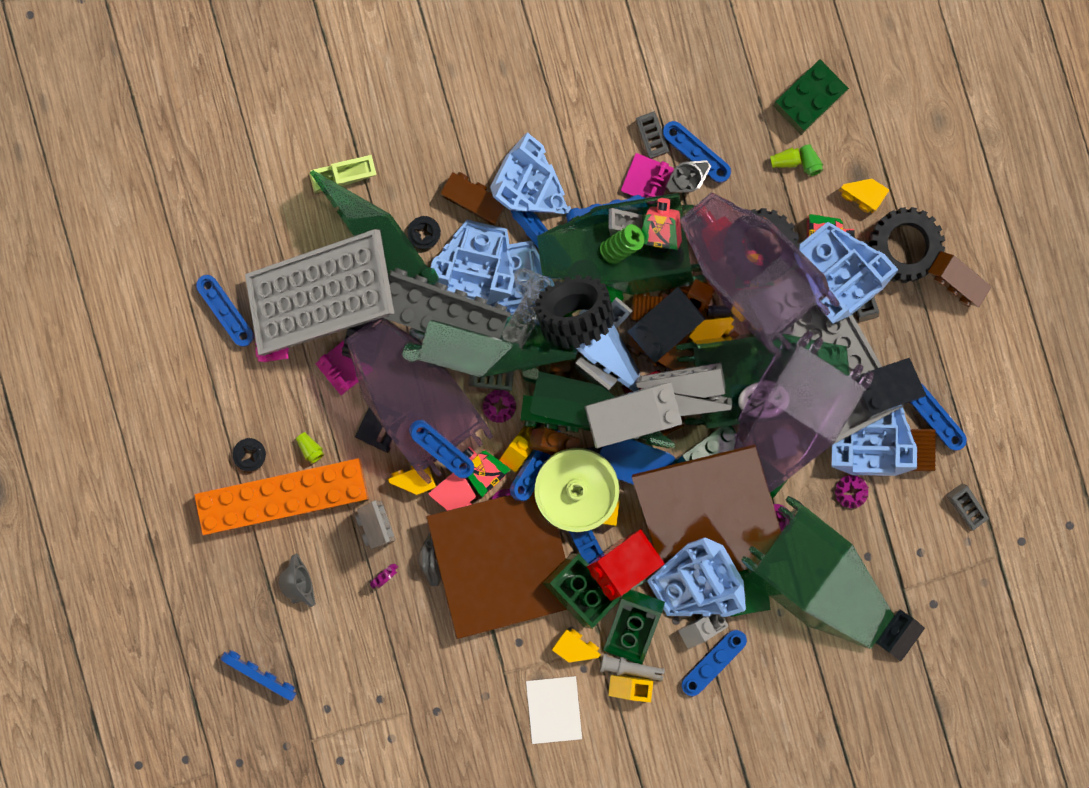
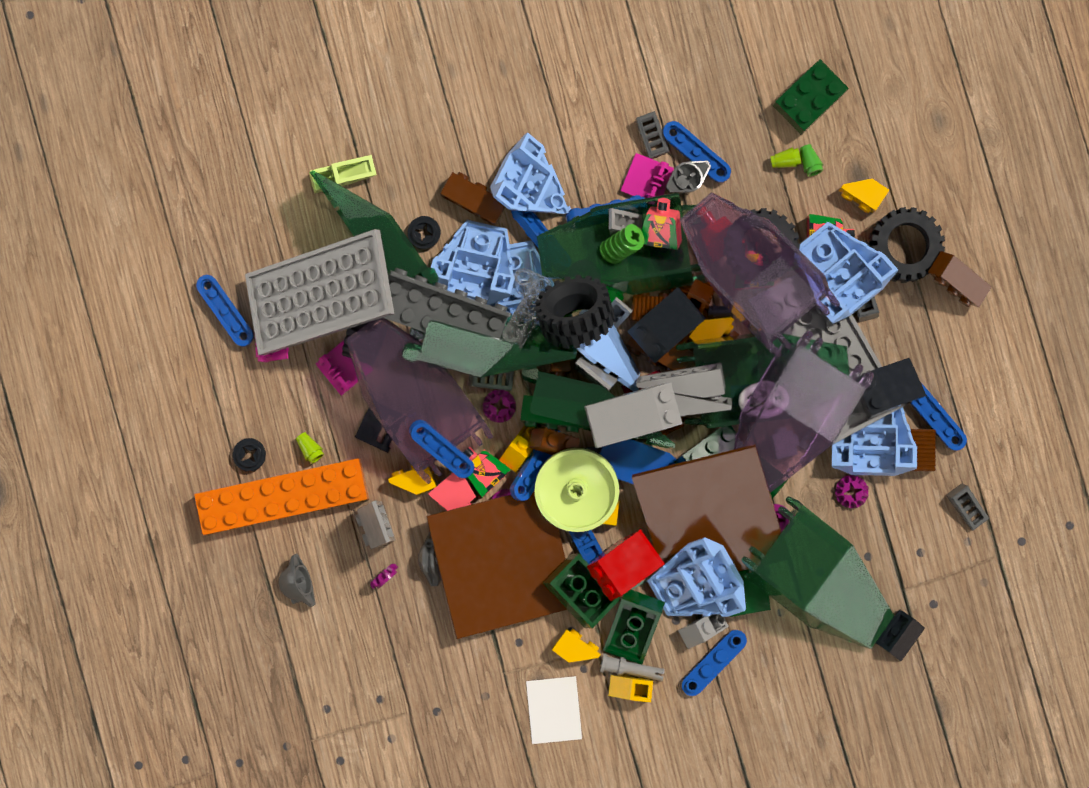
blue plate [220,650,297,701] -> none

